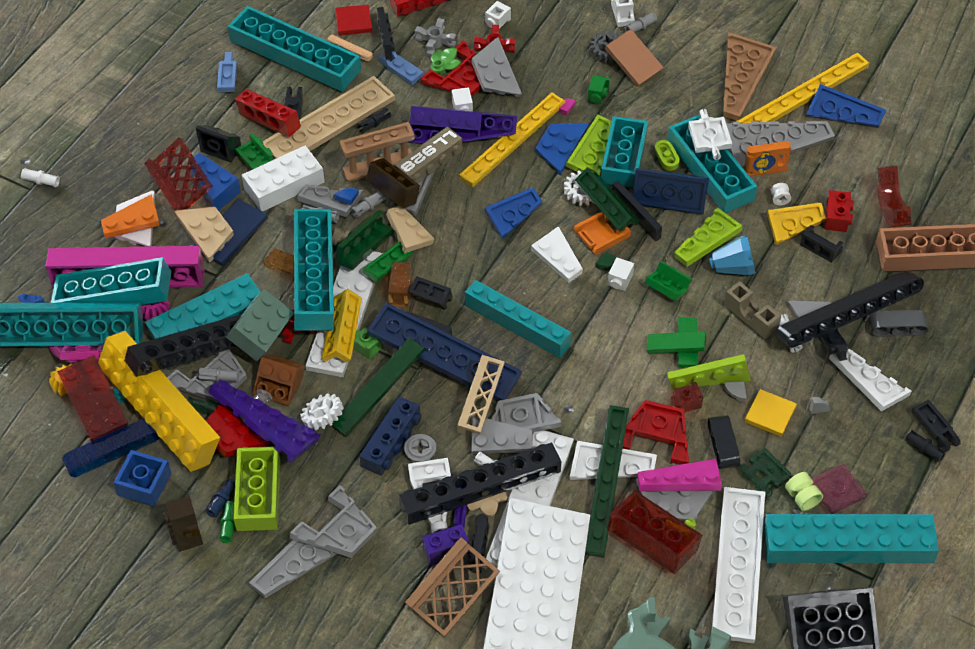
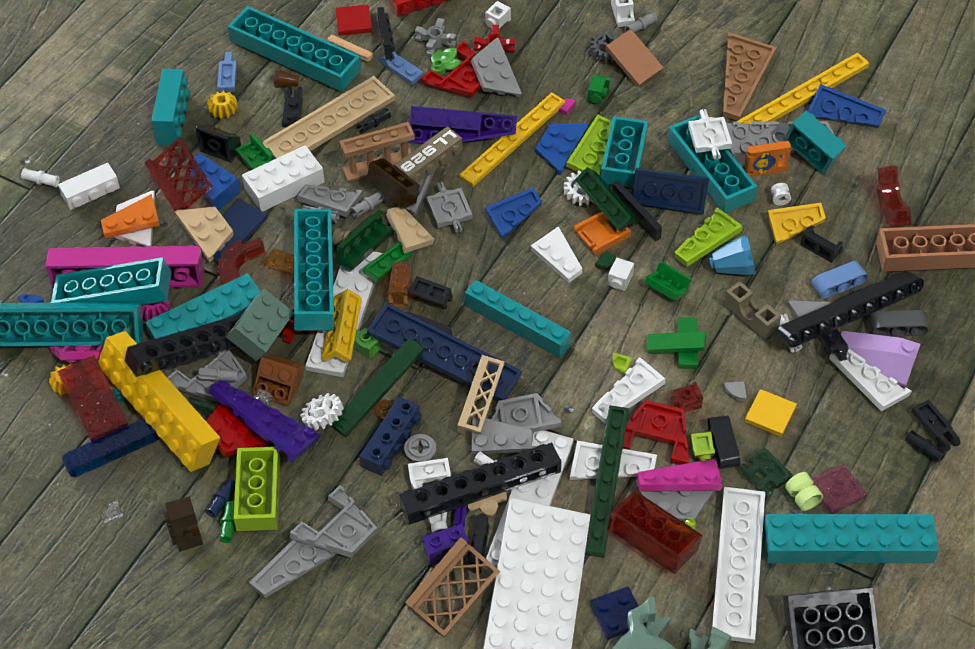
blue brick [113,450,172,506] -> none
red brick [235,89,301,137] -> none
blue tile [334,188,359,205] -> none
white brick [452,87,473,111] -> none
lime plate [654,140,680,171] -> none
lime wing [667,354,751,389] -> none
light grey tile [809,397,830,414] -> none
red brick [824,190,854,232] -> none
none -> white brick [58,163,120,210]
none -> clear tile [101,500,123,523]
none -> teal brick [151,69,190,145]
none -> yellow gear [207,90,238,120]
none -> clear red arch [218,238,265,286]
none -> reddish brown cone [274,70,299,87]
none -> clear orange plate [375,399,393,419]
none -> light grey plate [427,182,473,233]
none -> clear blue plate [590,586,646,640]
none -> white wing [592,357,666,424]
none -> lime tile [612,352,632,376]
none -> lime bracket [691,432,715,461]
none -> teal brick [784,110,847,175]
none -> medium blue beam [811,261,868,299]
none -> lavender wedge [841,331,920,387]

